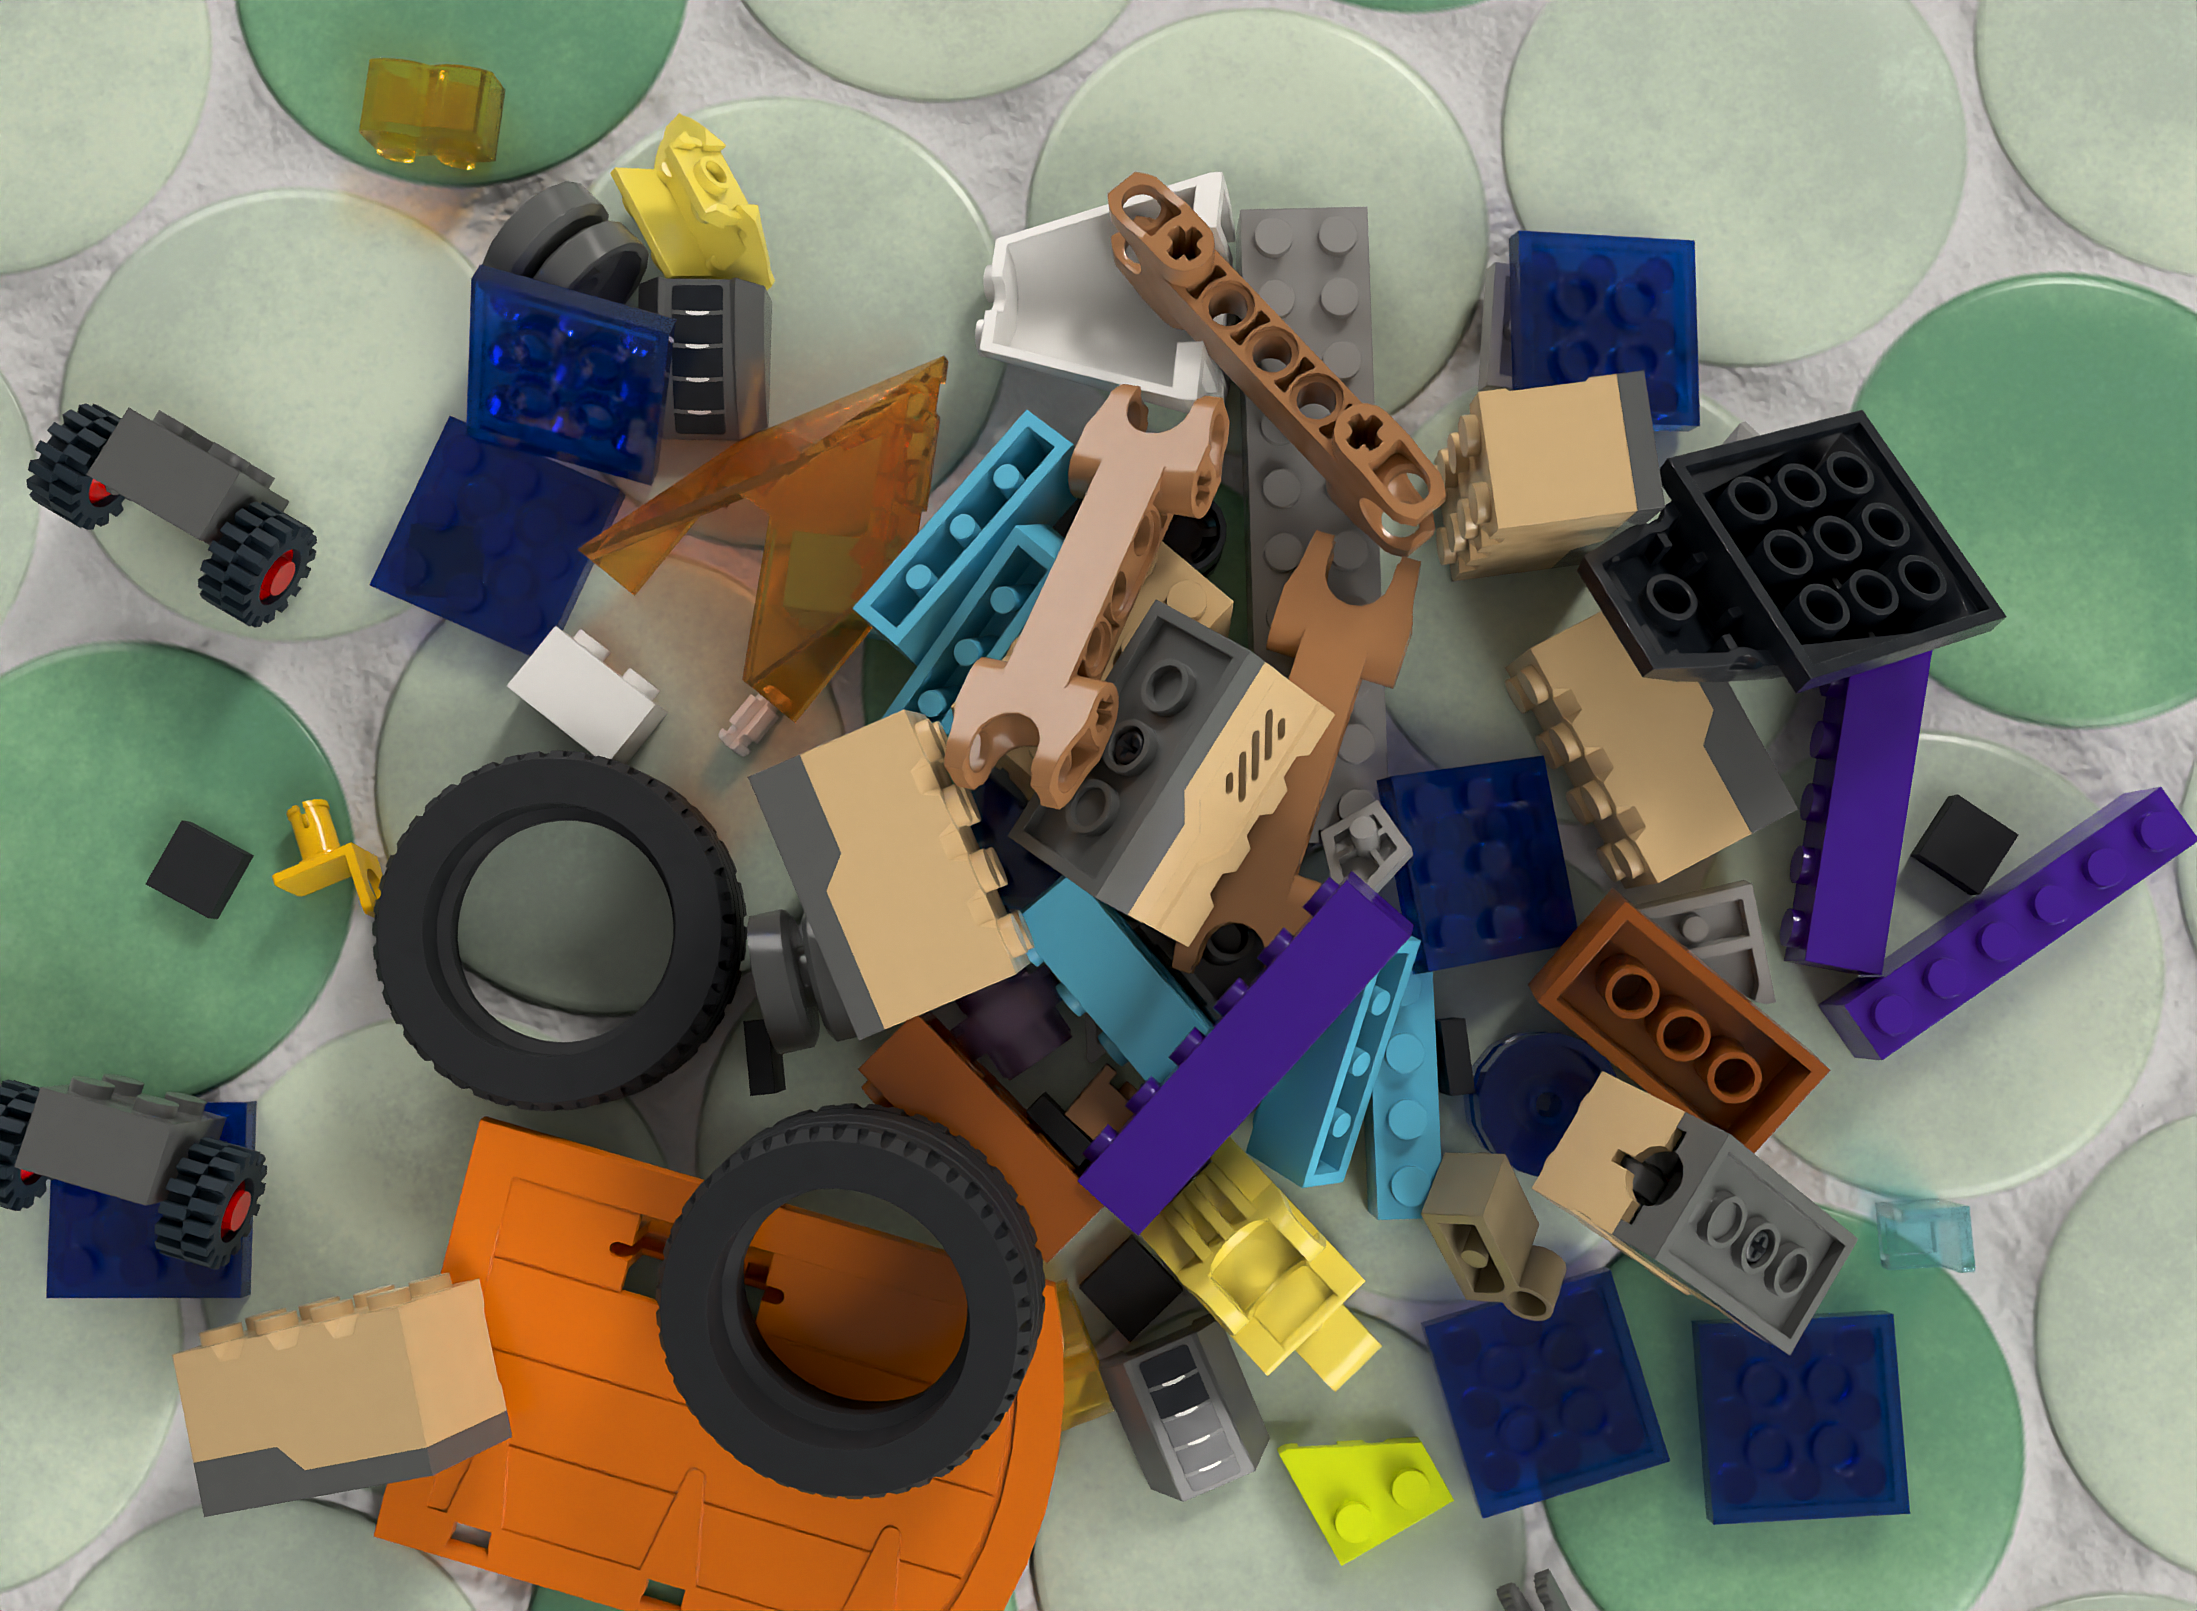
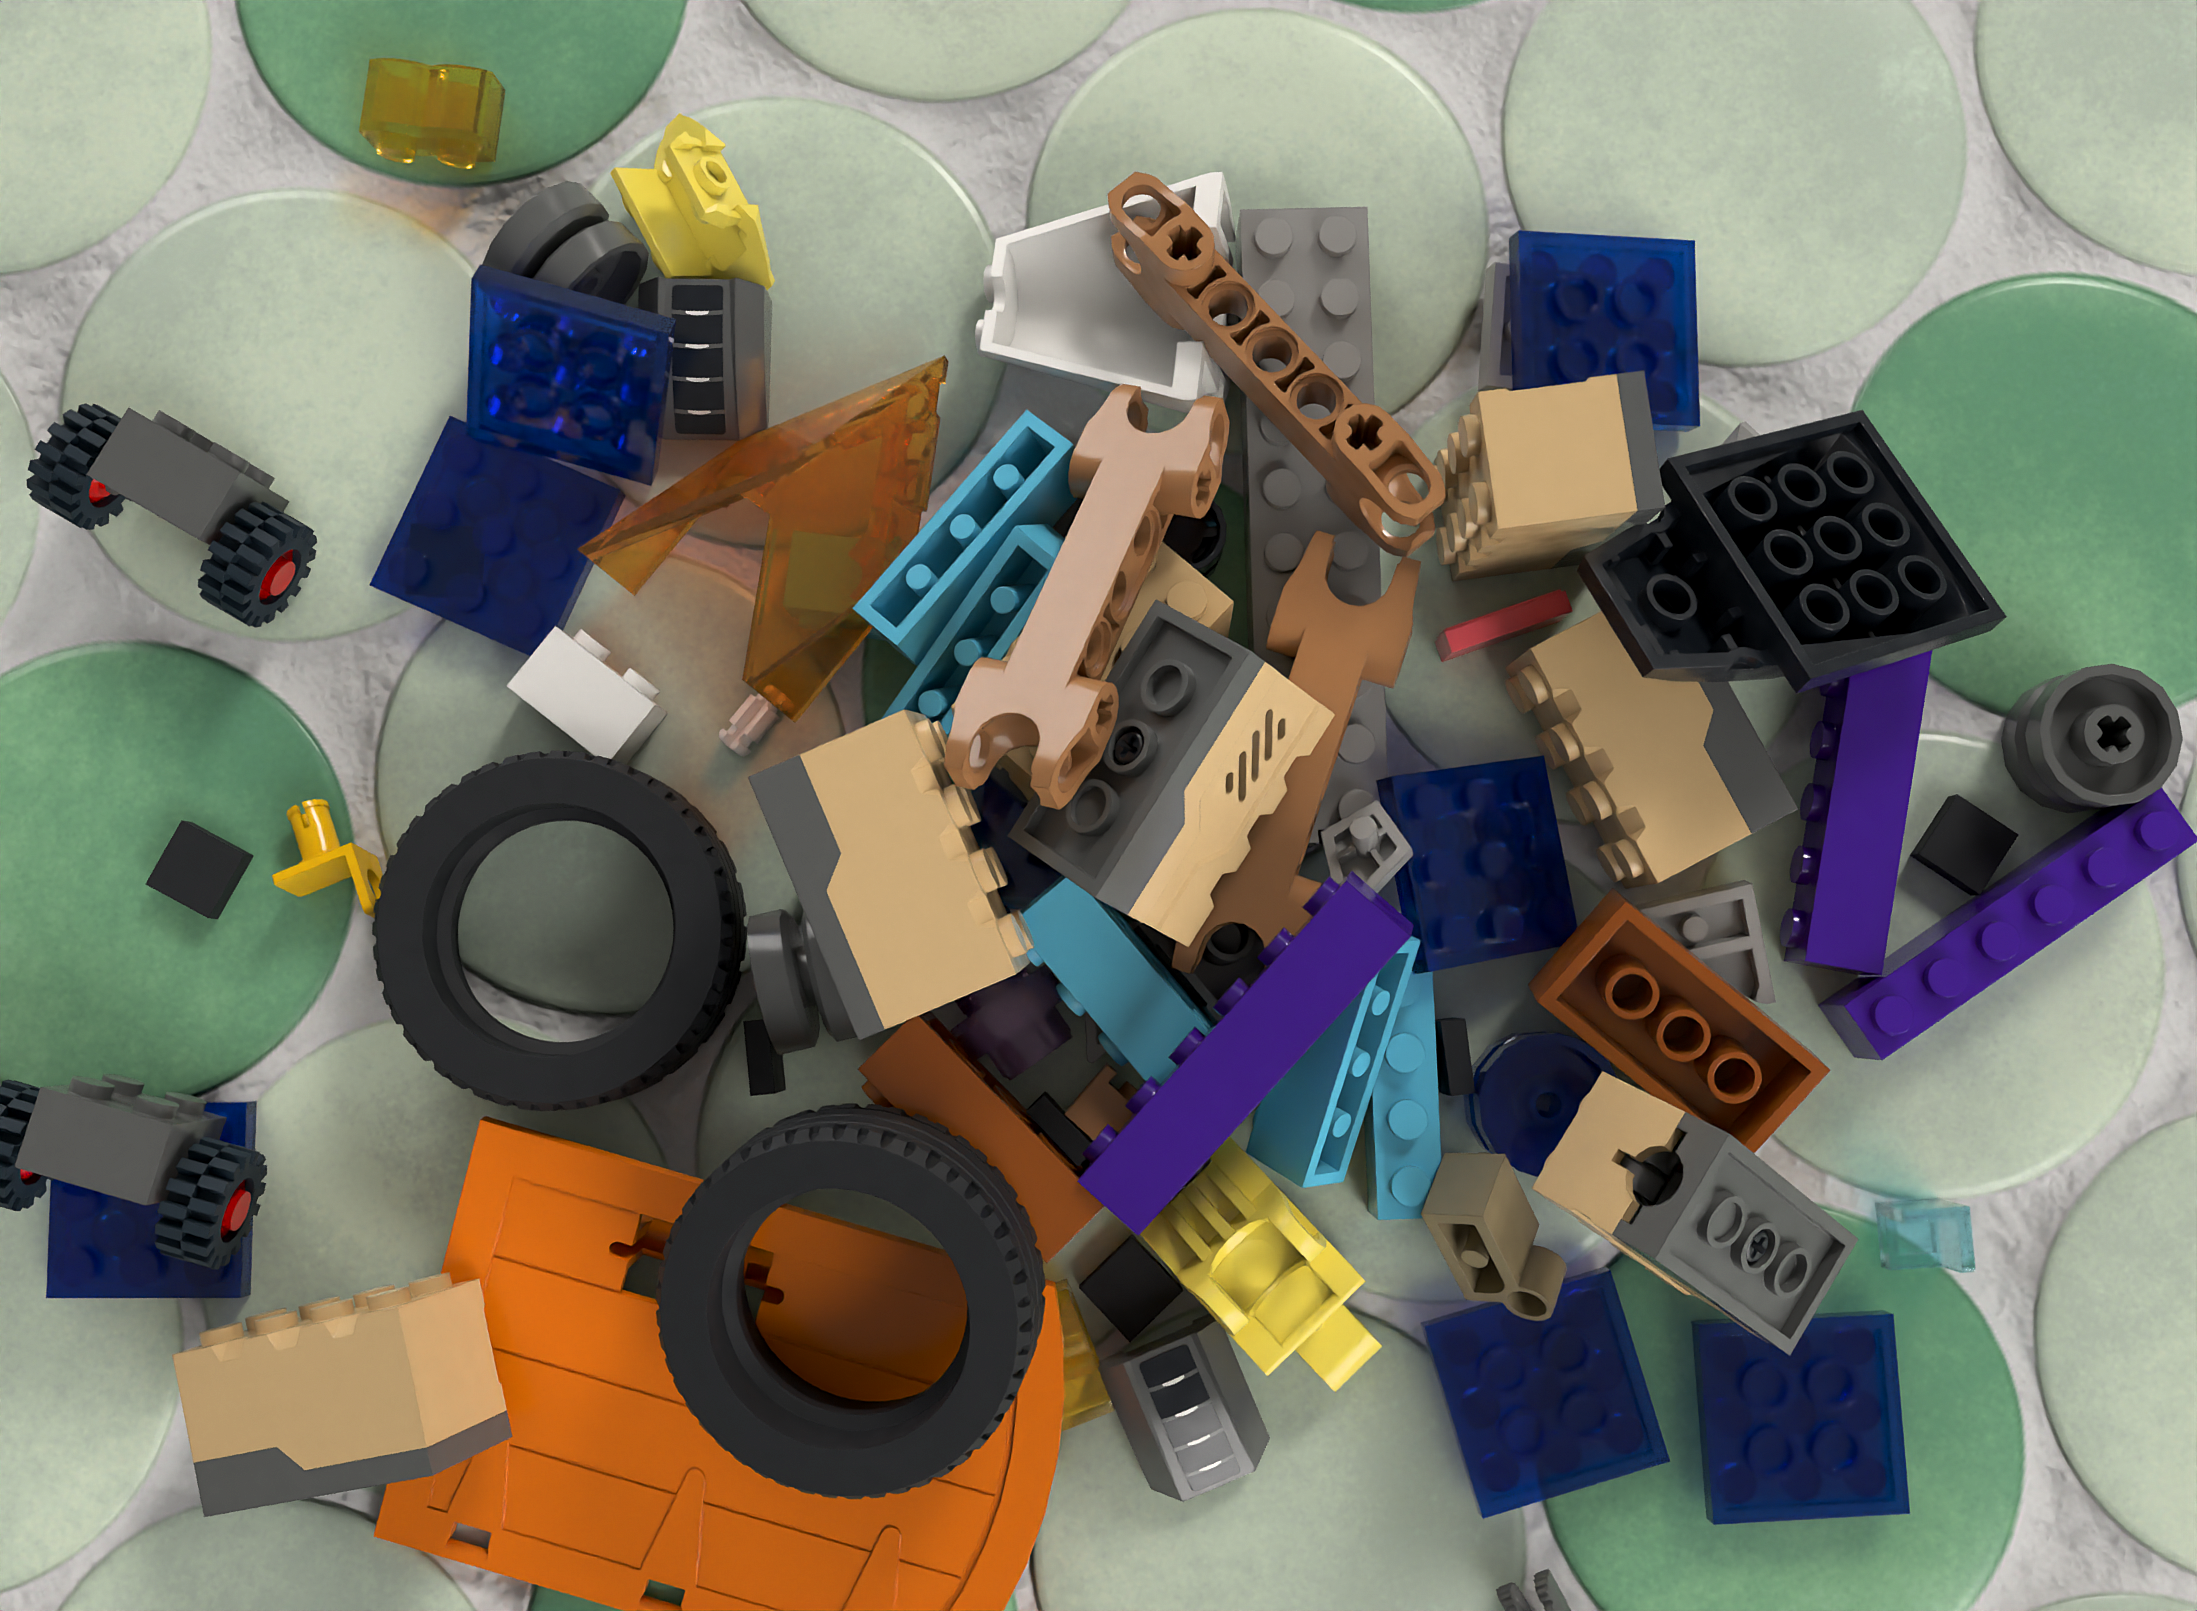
neon yellow wing [1277,1437,1454,1566] -> none
none -> coral tile [1435,589,1573,662]
none -> dark grey wheel [2001,664,2183,813]

